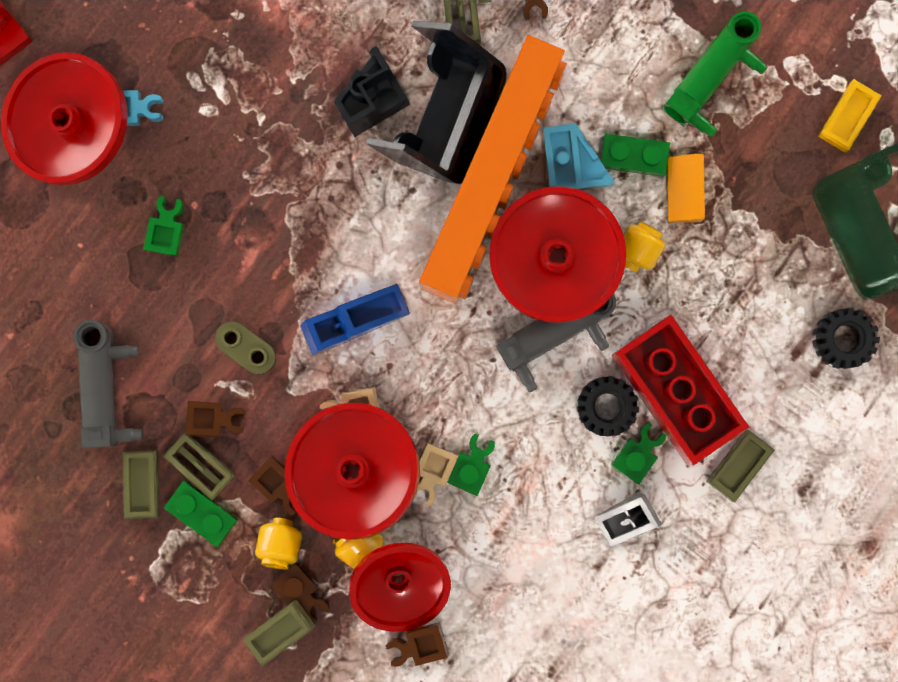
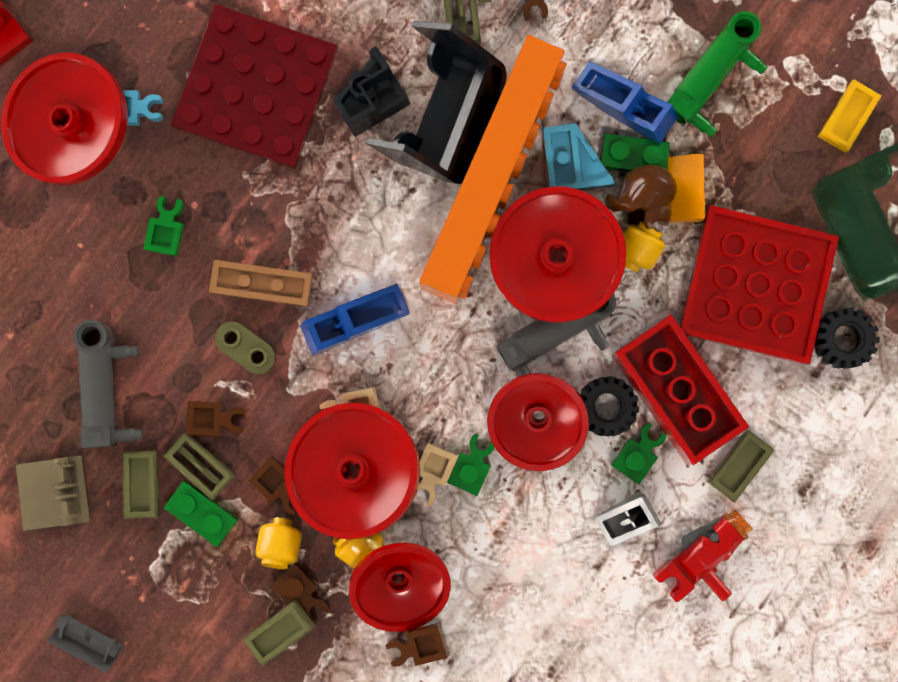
none -> dark tan hinge [16,456,90,531]
none -> dark grey hinge [48,614,125,673]
none -> dark red plate [171,4,338,169]
none -> medium nougat plate [209,260,313,307]
none -> red dish [487,373,589,471]
none -> blue slope [572,61,678,144]
none -> reddish brown hair [604,164,677,229]
none -> red piece [652,509,753,602]
none -> red plate [680,205,839,365]

